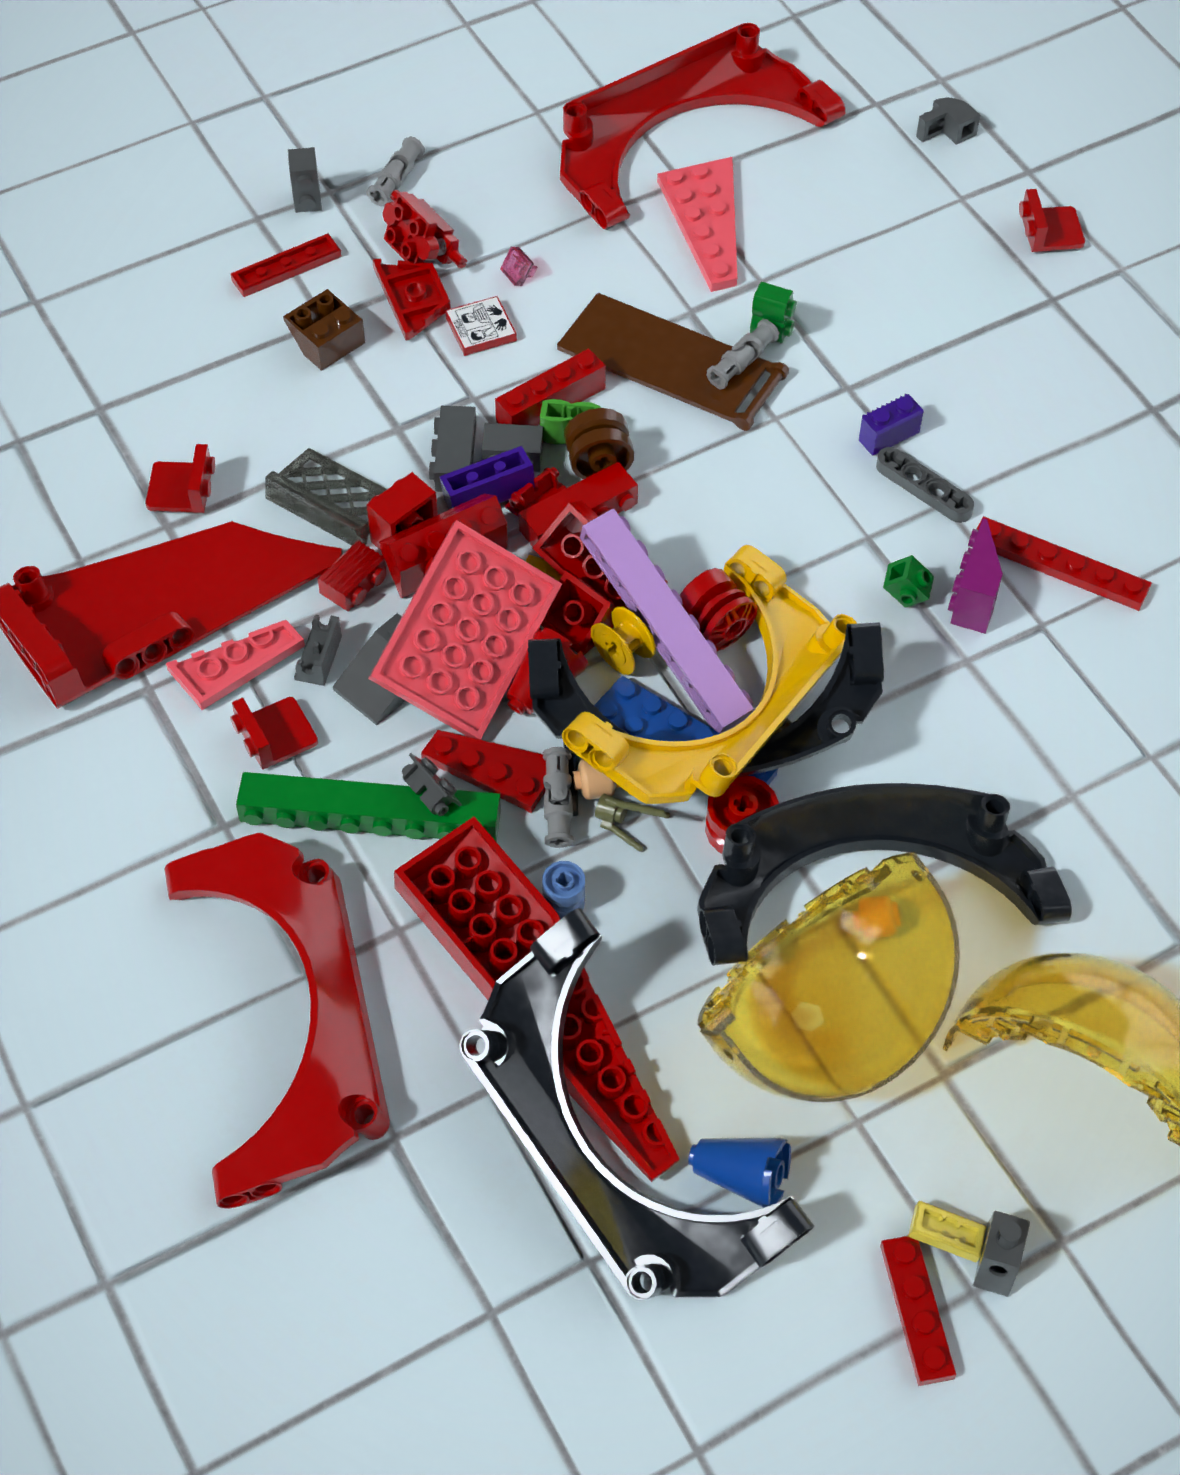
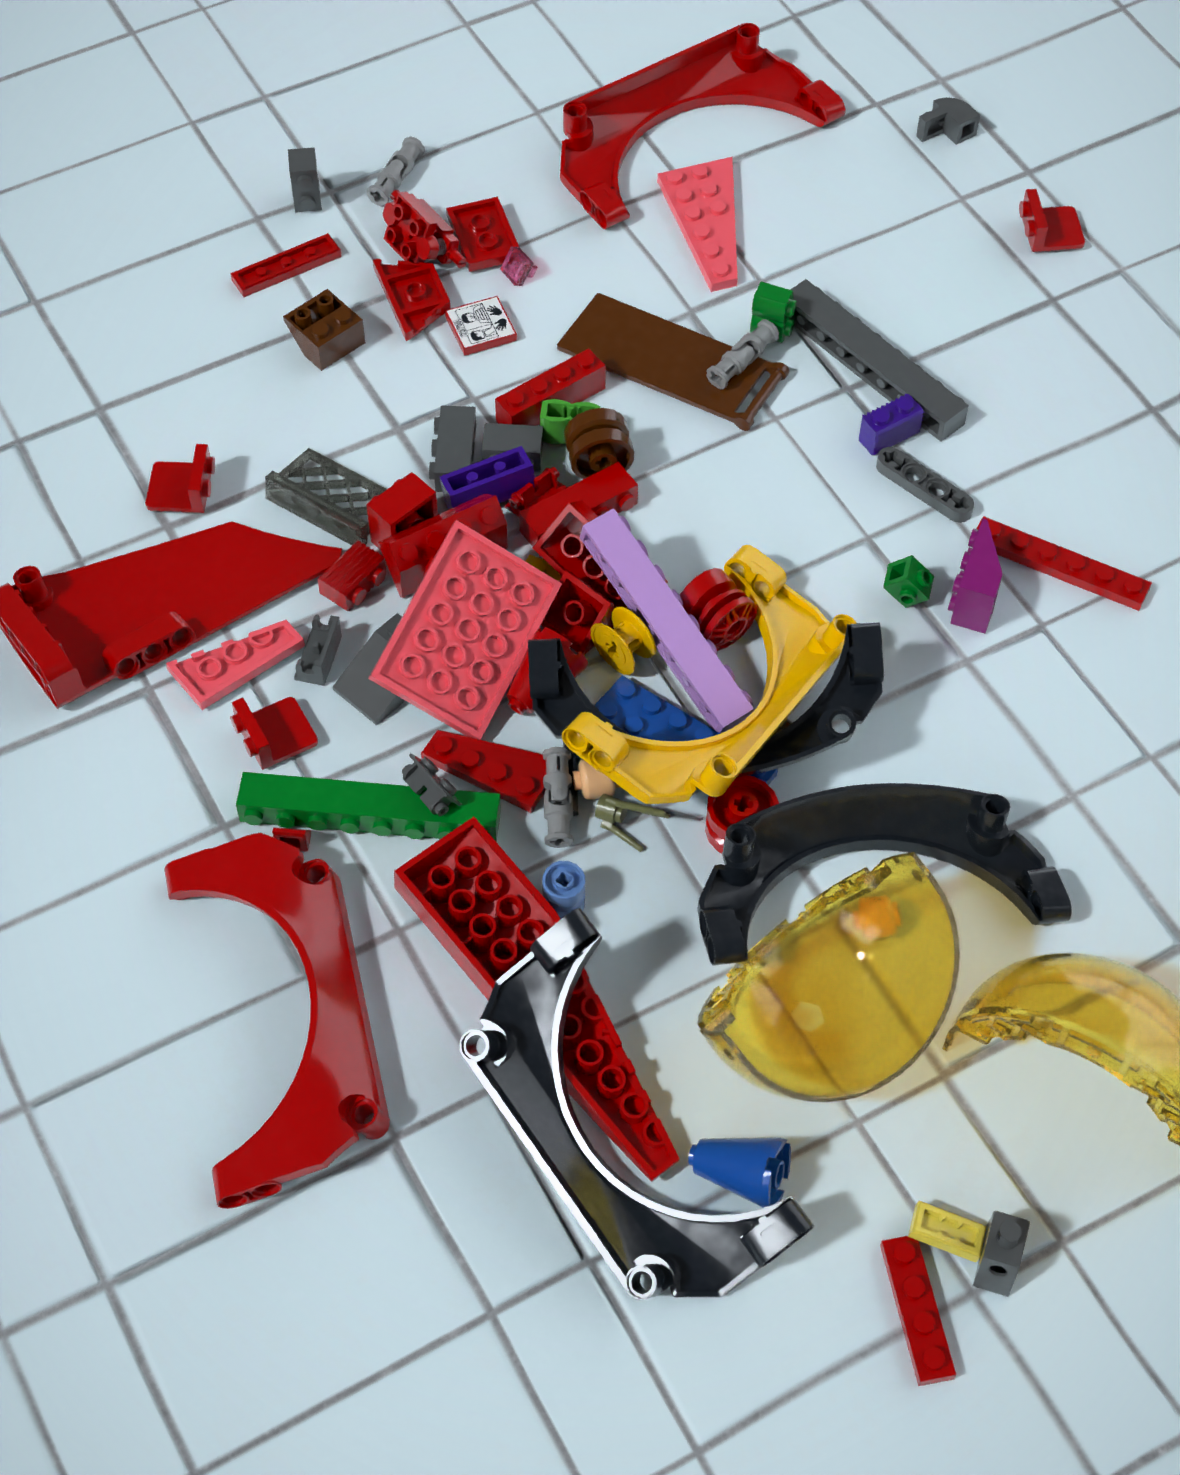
none -> red slope [272,828,311,852]
none -> red plate [446,197,522,272]
none -> dark grey brick [790,279,969,442]

